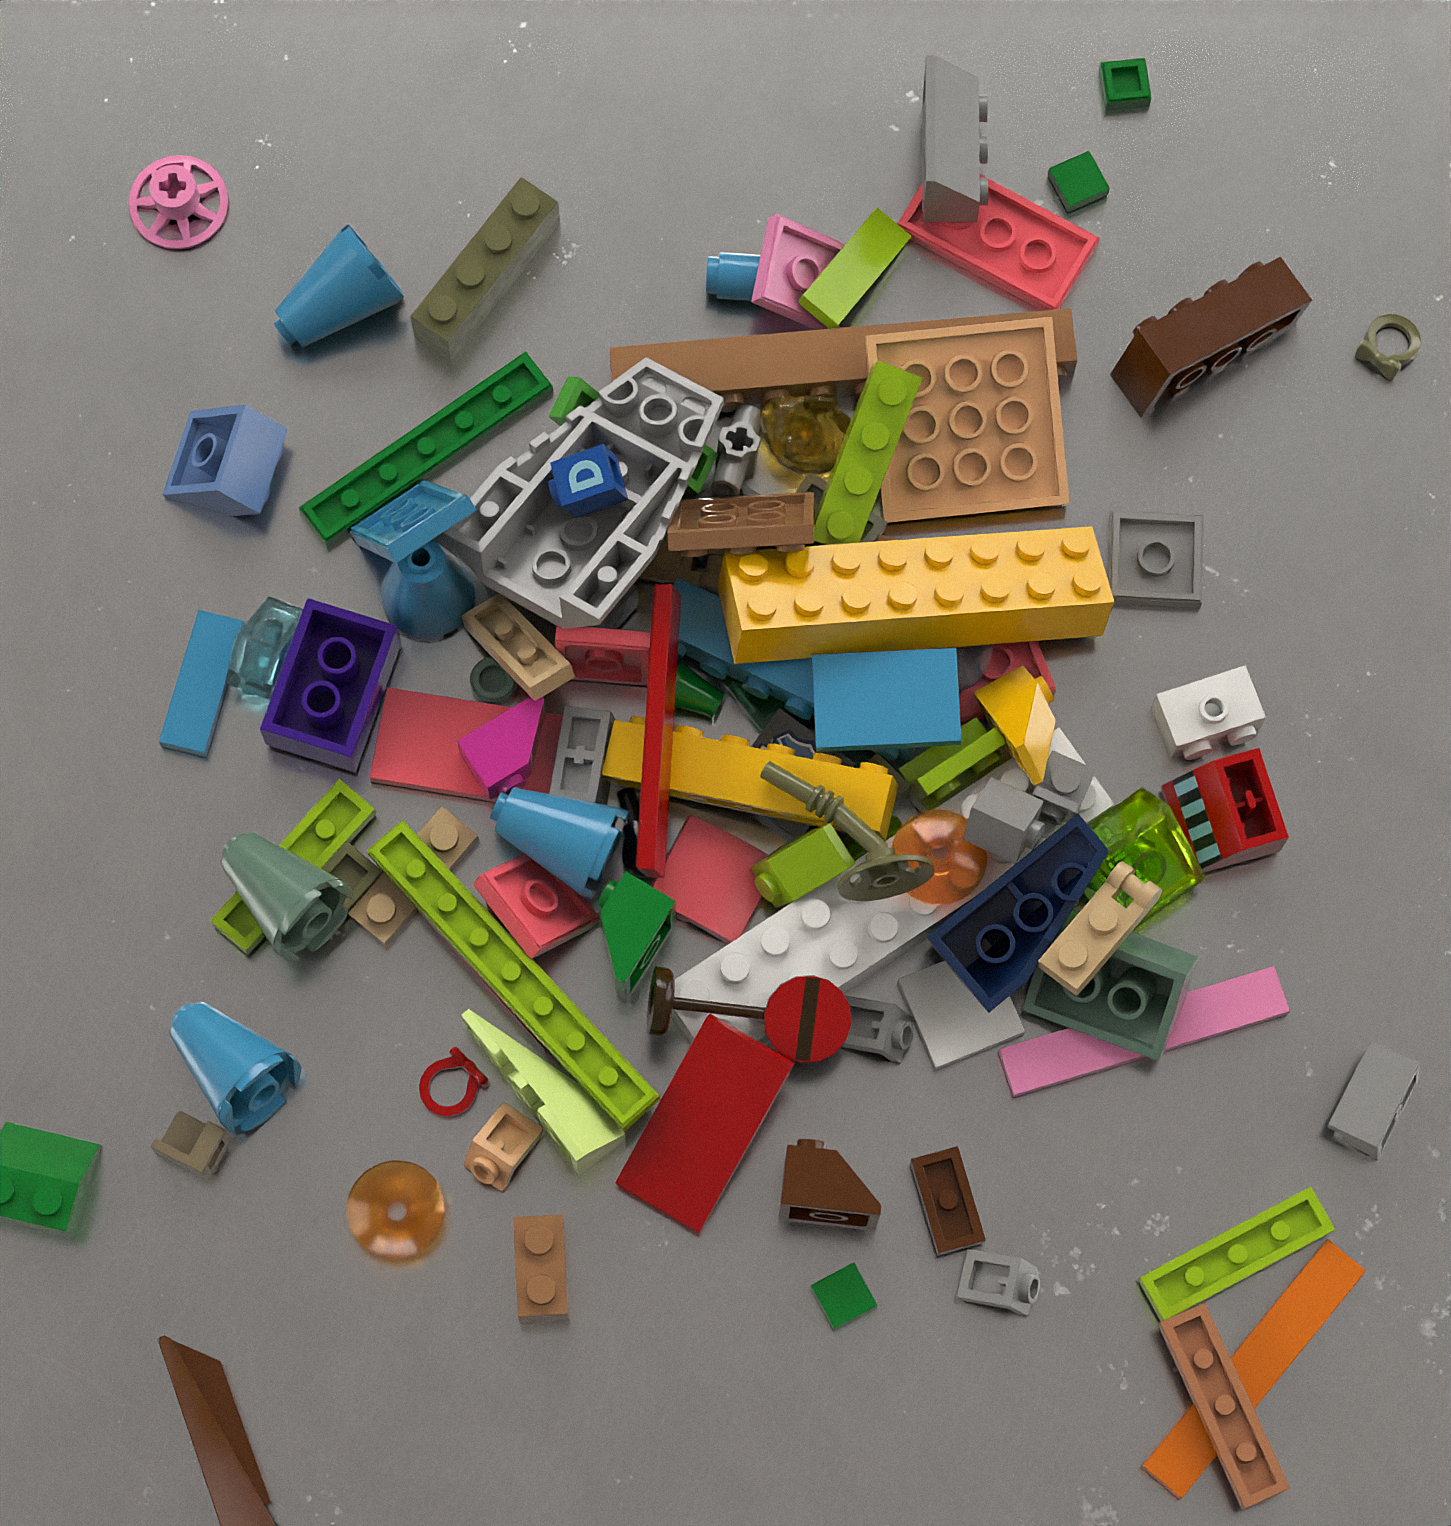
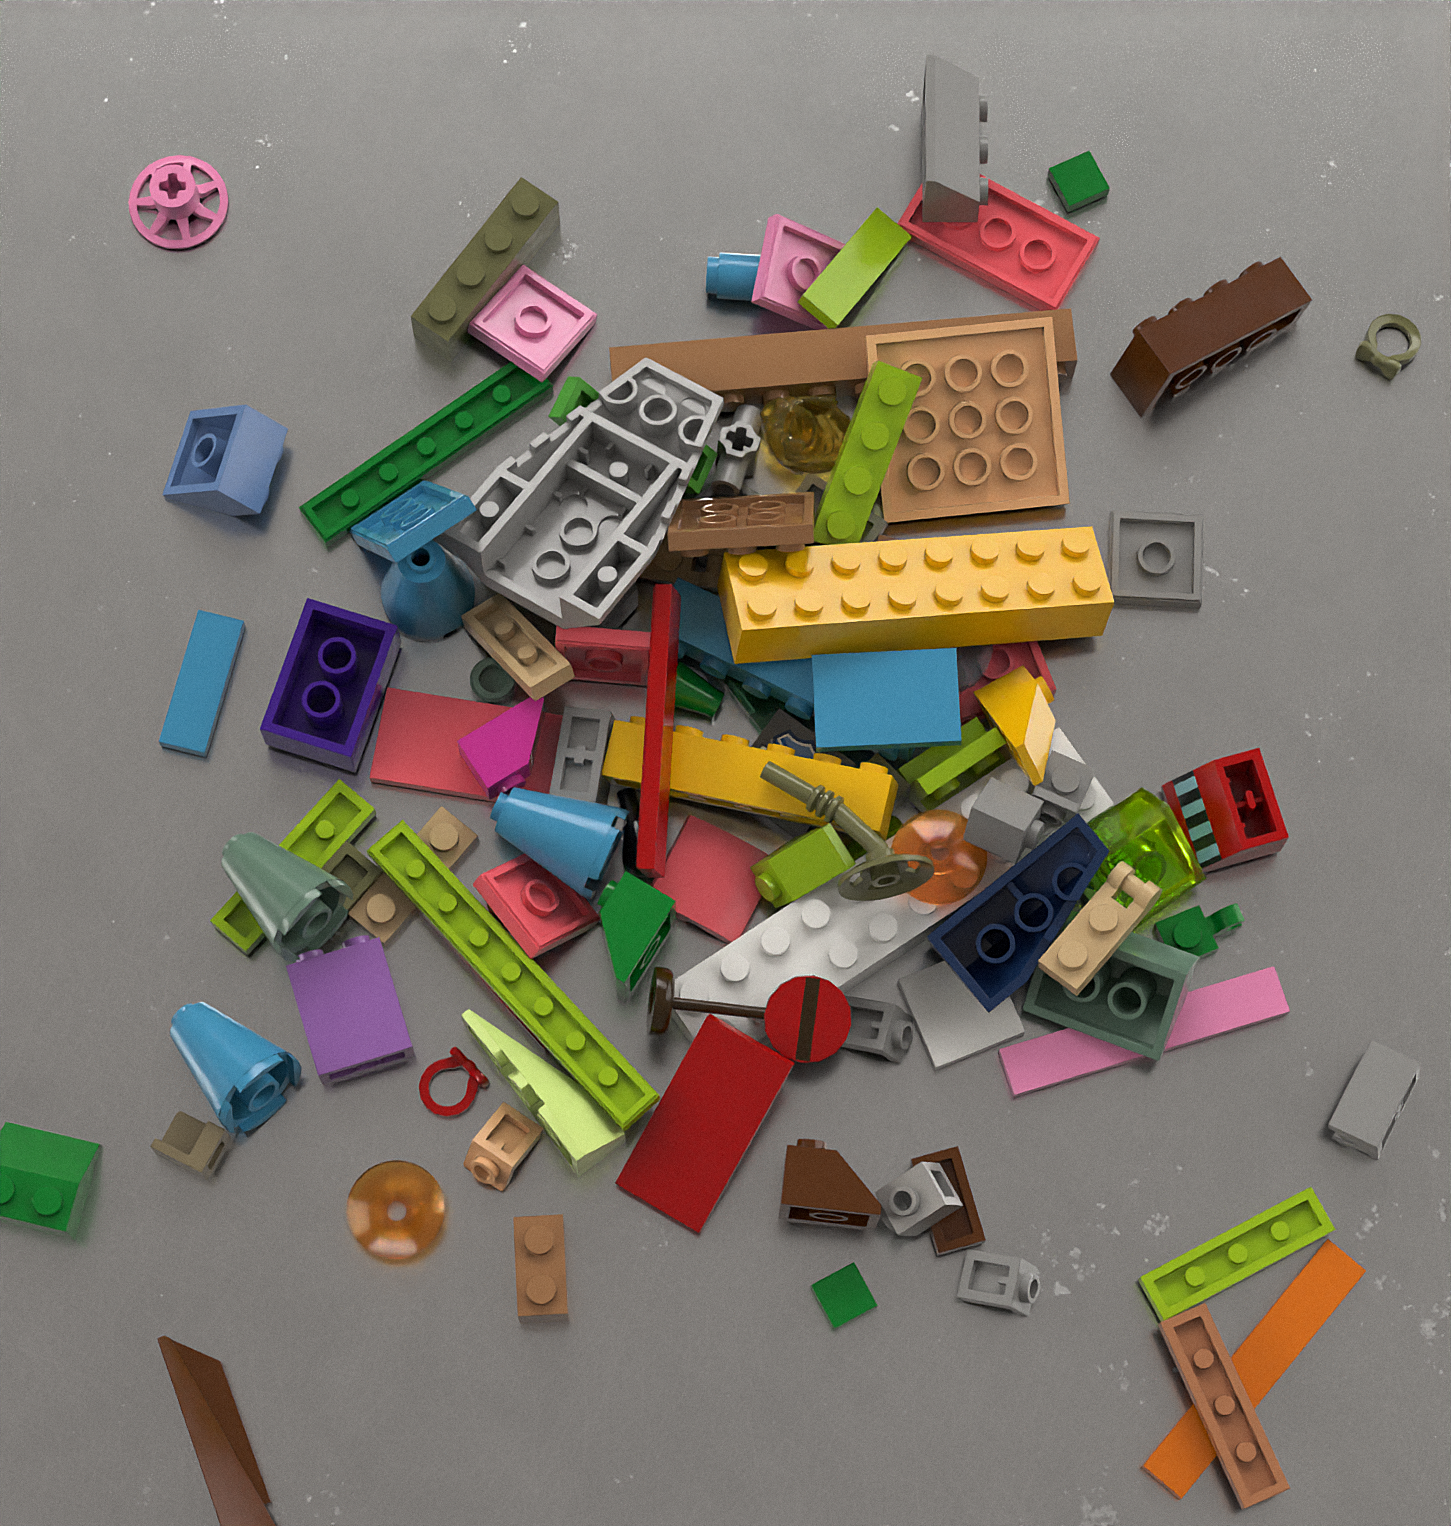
clear light blue slope [225,596,303,700] -> none
dark azure cone [273,224,405,347] -> none
blue brick [548,444,629,518] -> none
green tile [1099,58,1152,110] -> none
white brick [1151,665,1266,760] -> none
none -> medium lavender brick [286,935,416,1085]
none -> bright pink tile [468,265,597,382]
none -> light grey brick [874,1162,963,1236]
none -> green plate [1154,903,1245,960]

